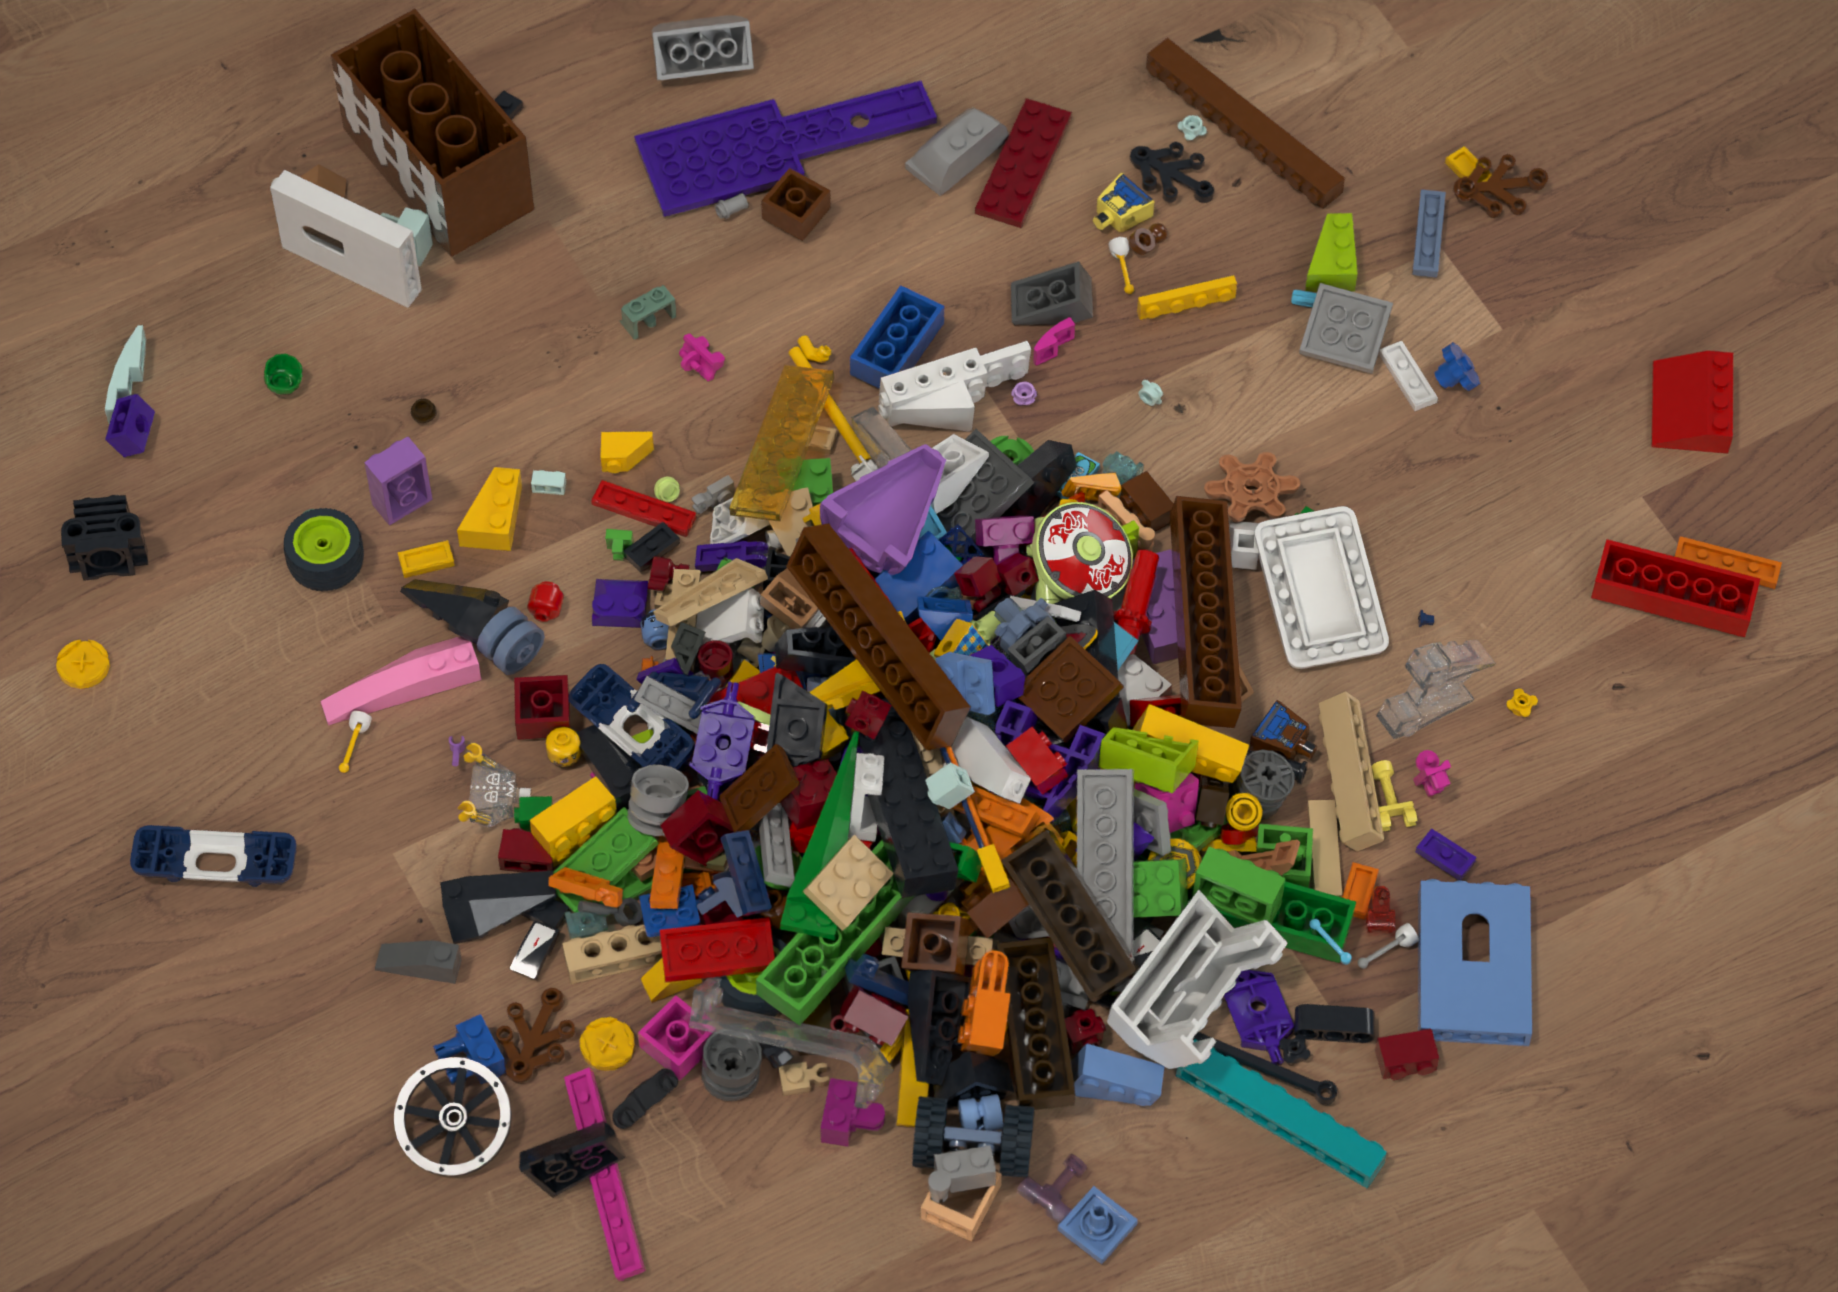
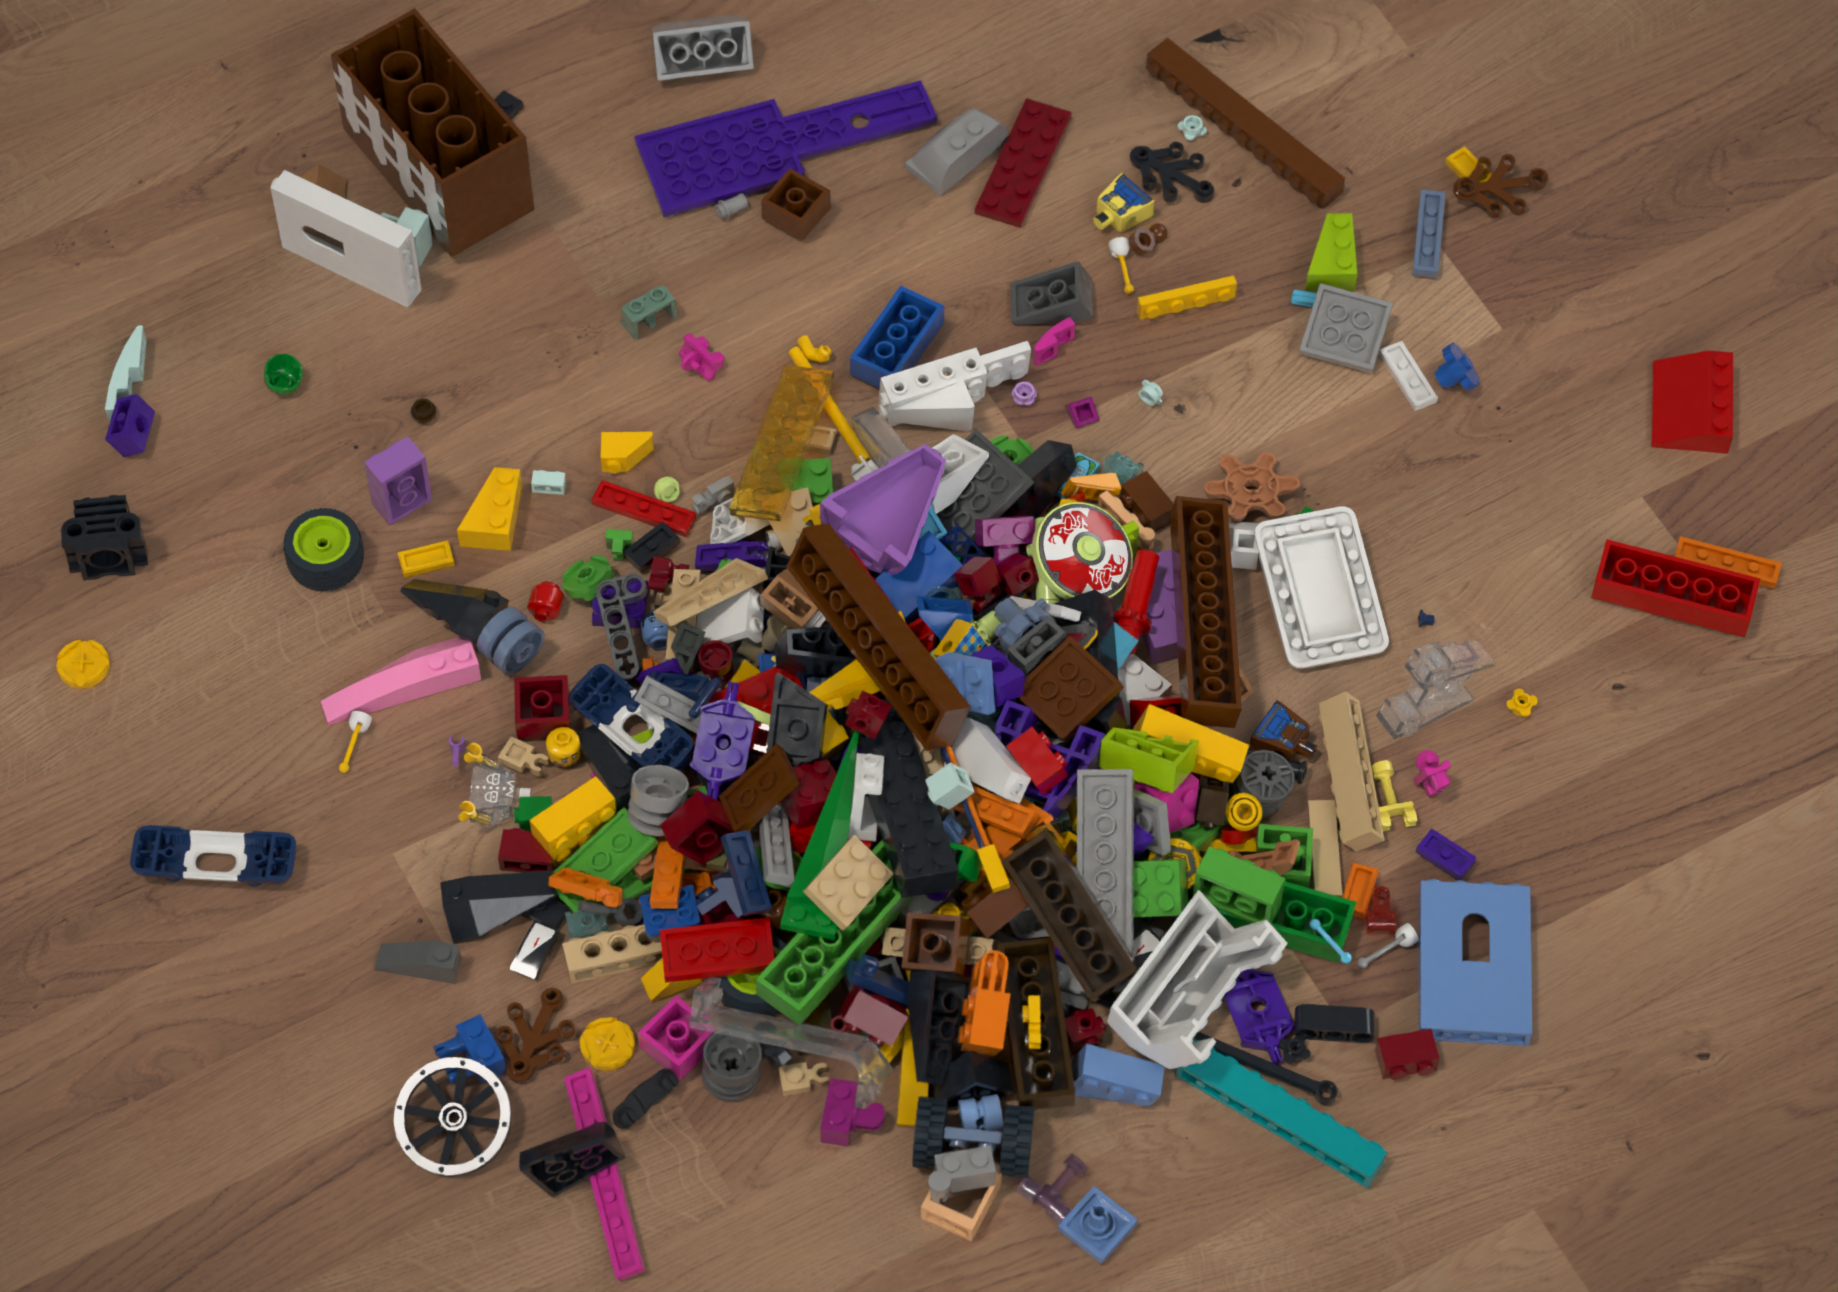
none -> tan plate [498,737,549,776]
none -> bright green plate [562,555,615,601]
none -> dark grey beam [596,573,648,683]
none -> yellow plate [1022,996,1041,1049]
none -> magenta slope [1065,396,1099,428]

